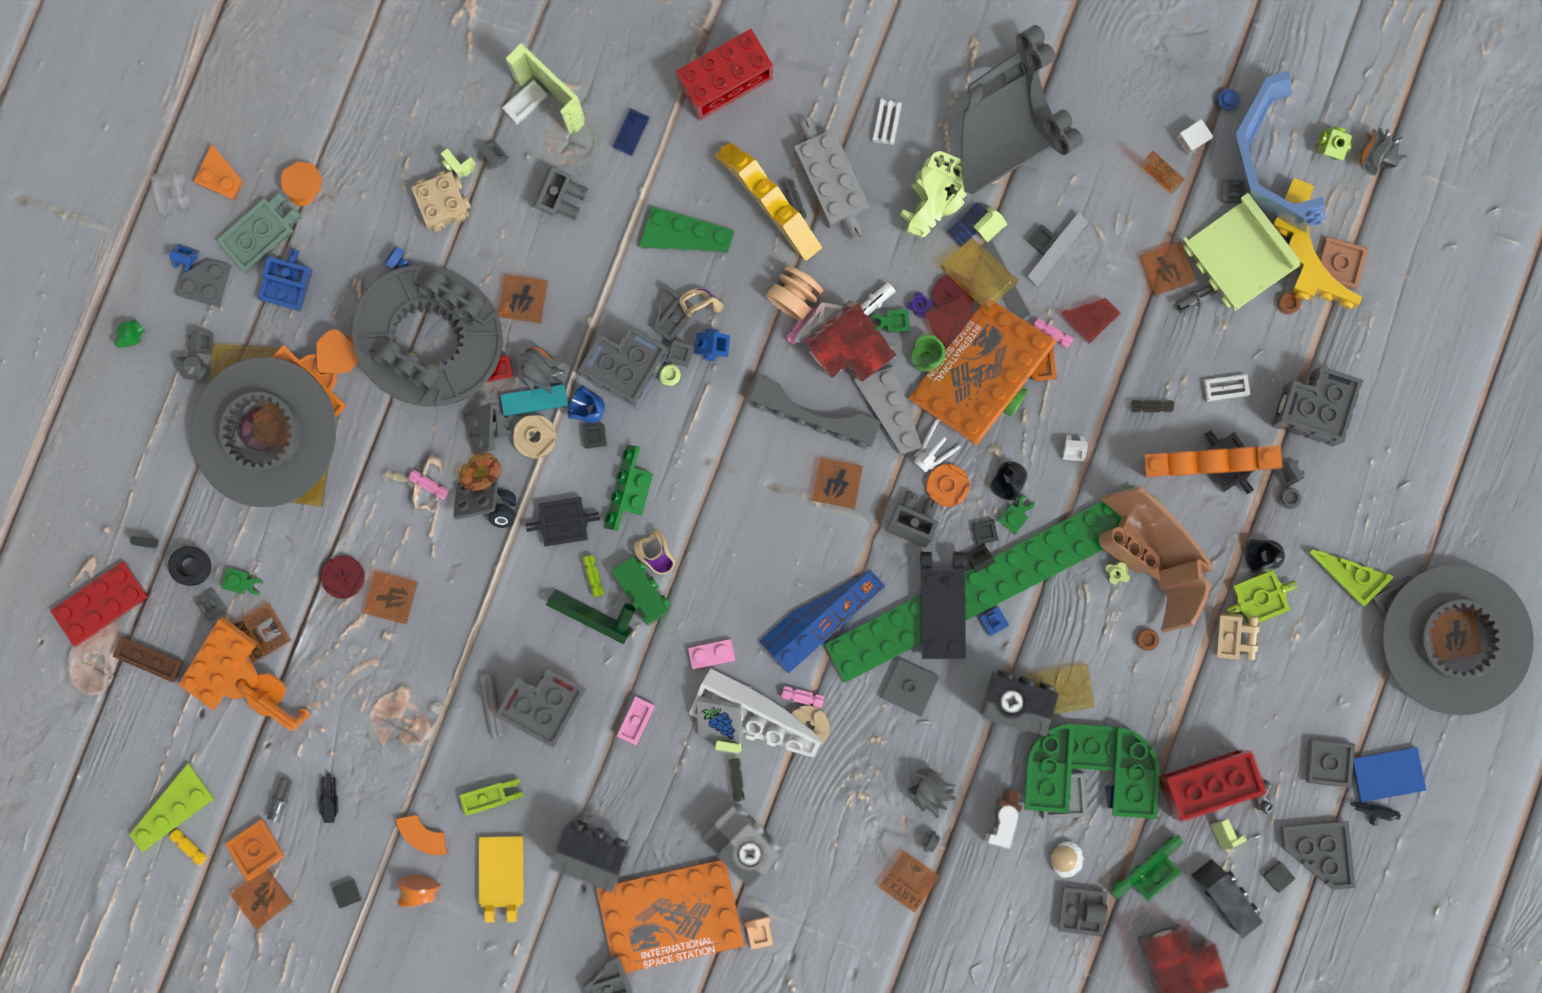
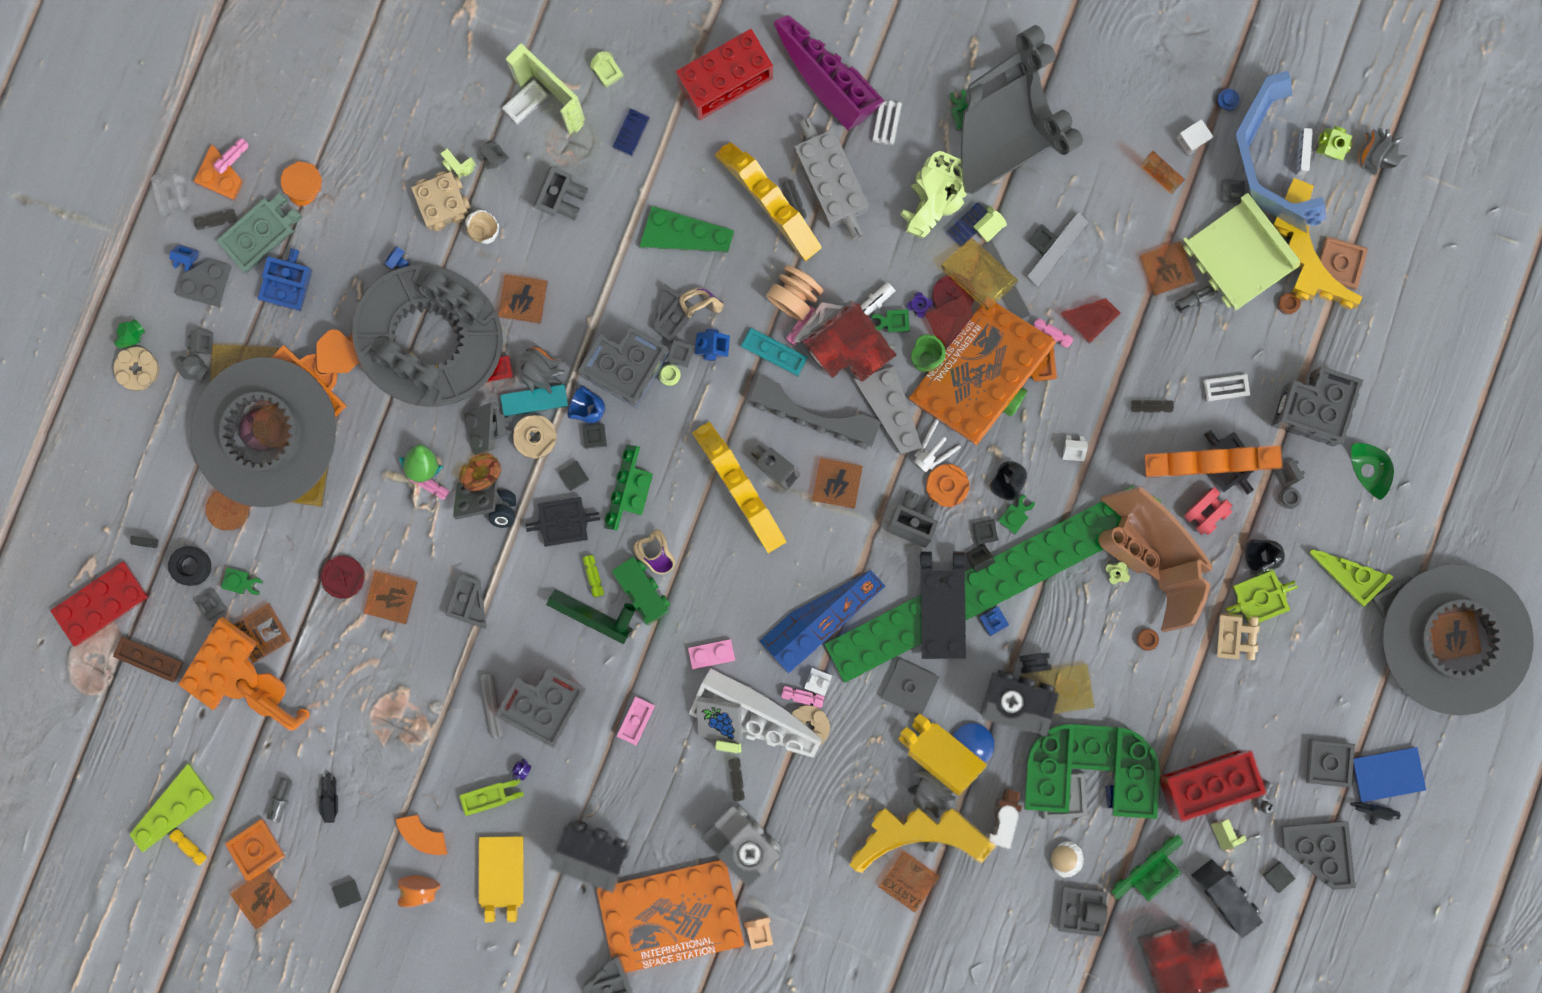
none -> tan plate [114,347,159,391]
none -> clear smoke axle [194,209,237,230]
none -> clear orange tile [206,490,250,531]
none -> bright pink axle [214,138,249,173]
none -> bright green hat [398,444,444,482]
none -> dark grey wing [445,574,487,629]
none -> tan hair [465,210,499,244]
none -> dark purple plate [512,758,531,781]
none -> pearl dark grey tile [559,461,589,491]
none -> yellowish green tile [590,51,623,88]
none -> yellow arch [691,421,786,553]
none -> teal tile [741,327,808,377]
none -> dark grey torso [751,445,801,492]
none -> magenta wedge [773,15,885,130]
none -> white tile [804,668,832,696]
none -> yellow arch [849,808,996,873]
none -> yellow tile [898,714,987,796]
none -> green plate [950,89,969,130]
none -> blue dish [953,723,994,763]
none -> black wheel [1019,653,1052,673]
none -> coral brick [1183,486,1233,535]
none -> white tile [1296,128,1312,176]
none -> green piece [1351,443,1394,500]

